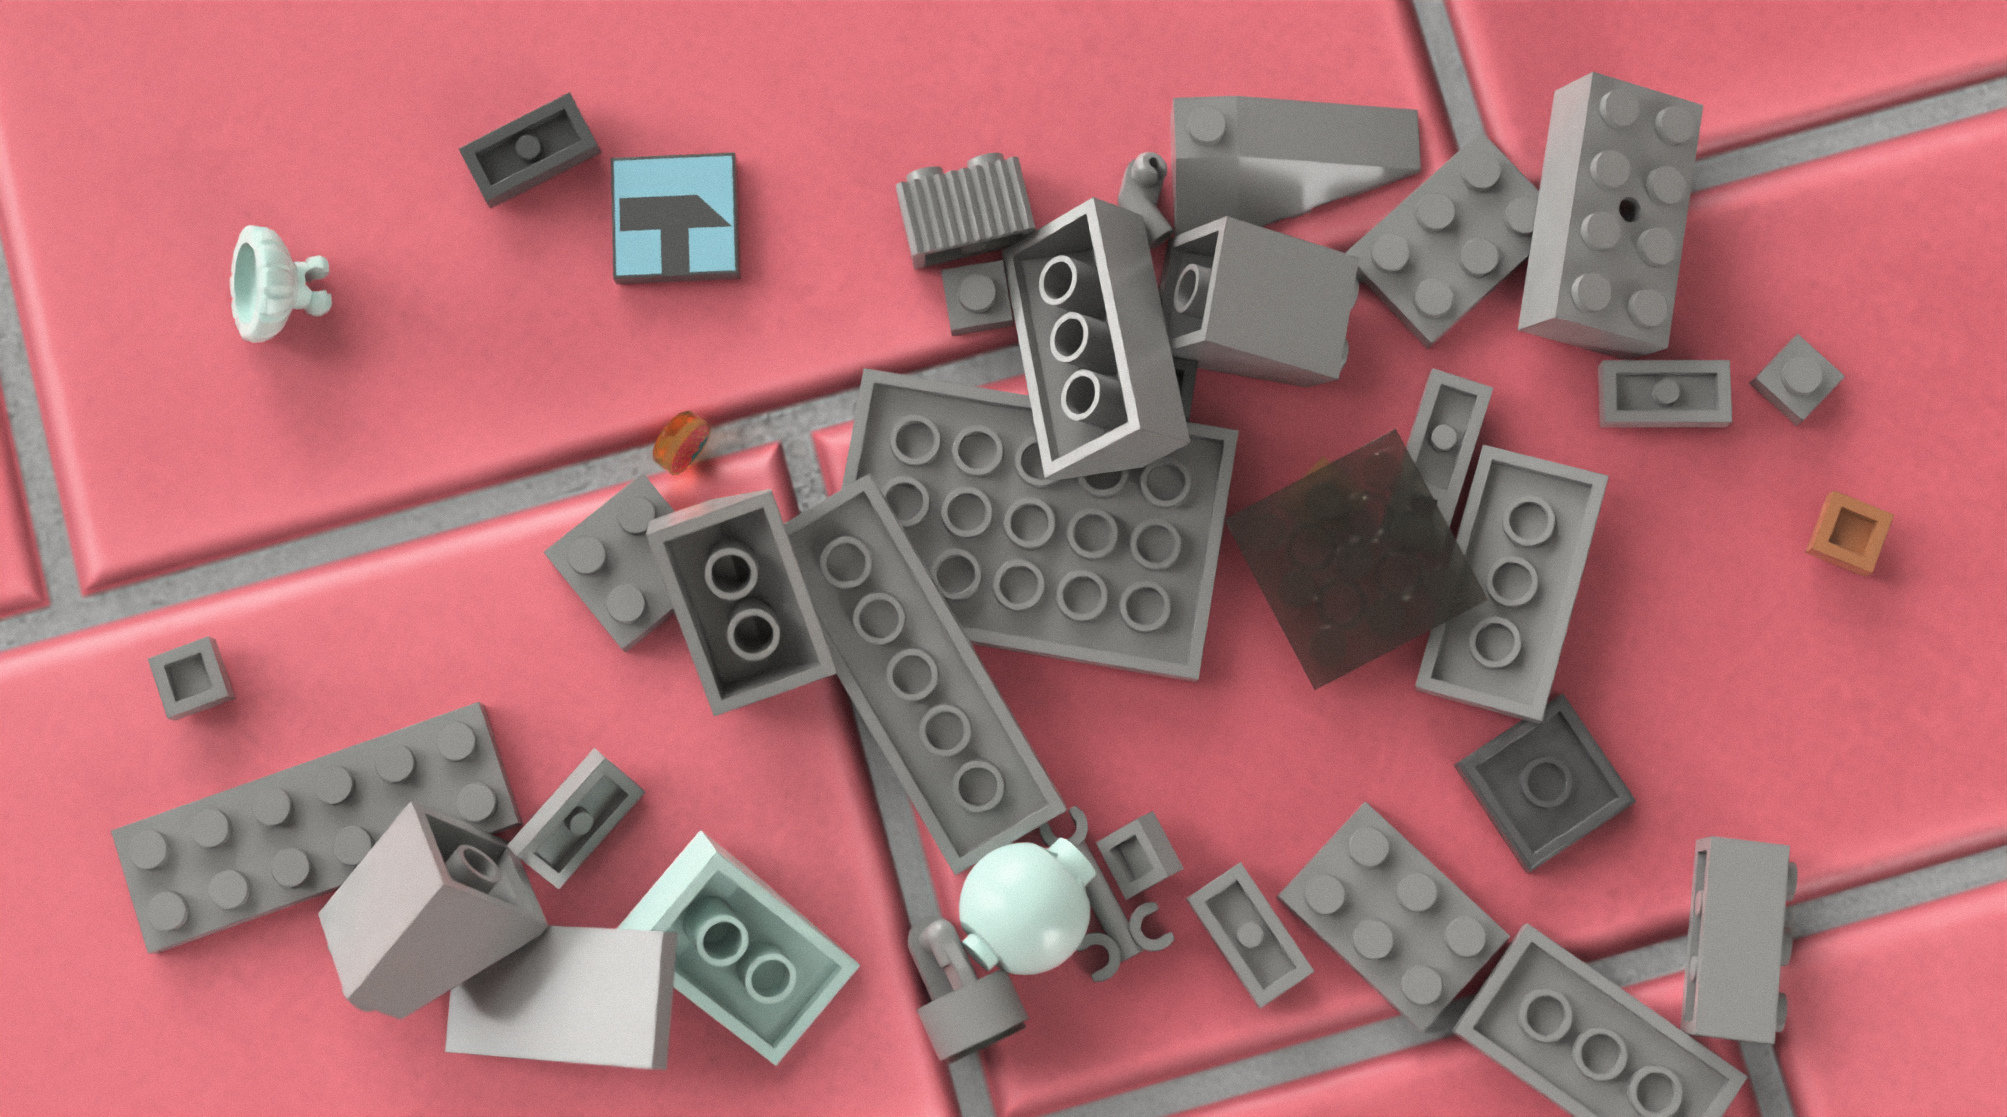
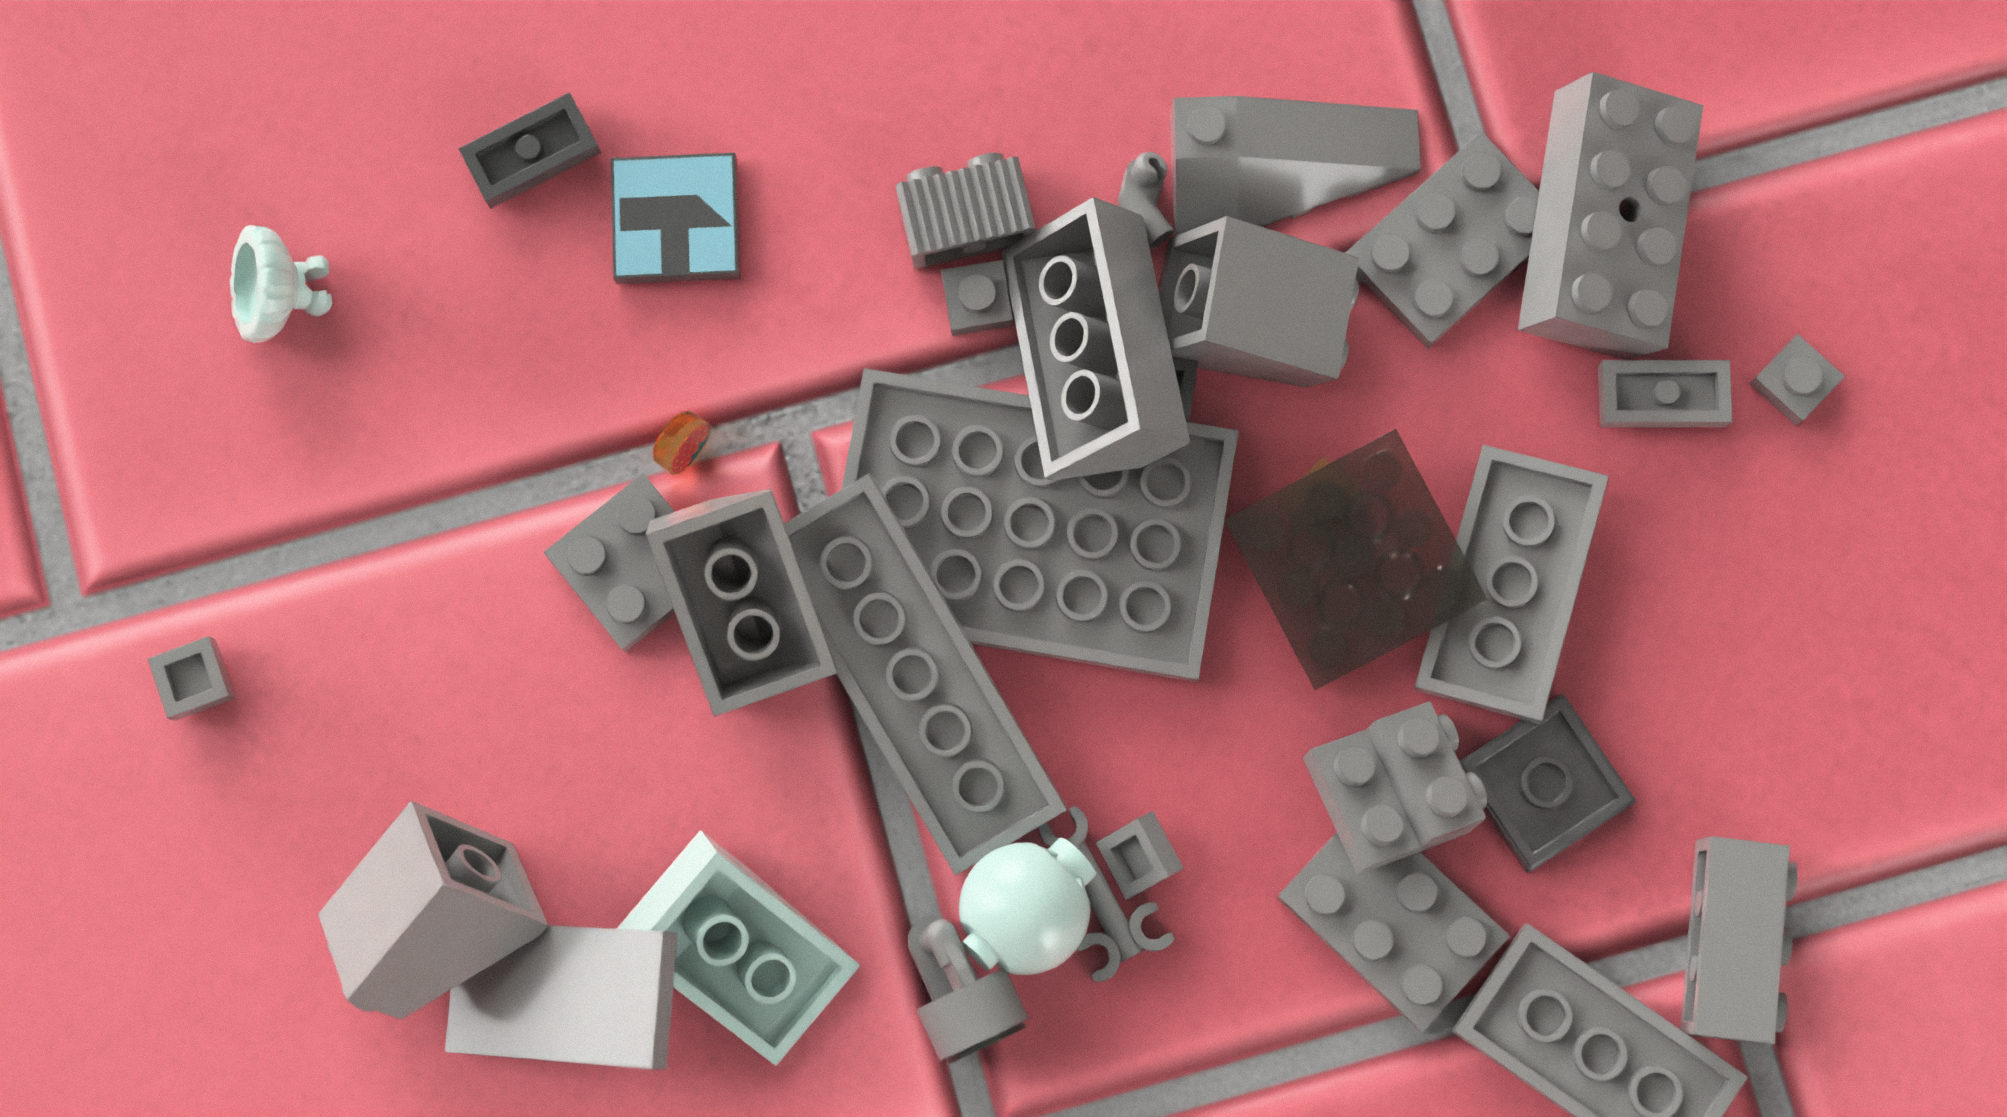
light grey plate [111,702,523,954] -> none
light grey plate [507,748,645,889] -> none
light grey plate [1185,862,1315,1008] -> none
light grey plate [1377,368,1493,557] -> none
nougat plate [1805,491,1894,577] -> none
none -> light grey plate [1303,701,1487,875]

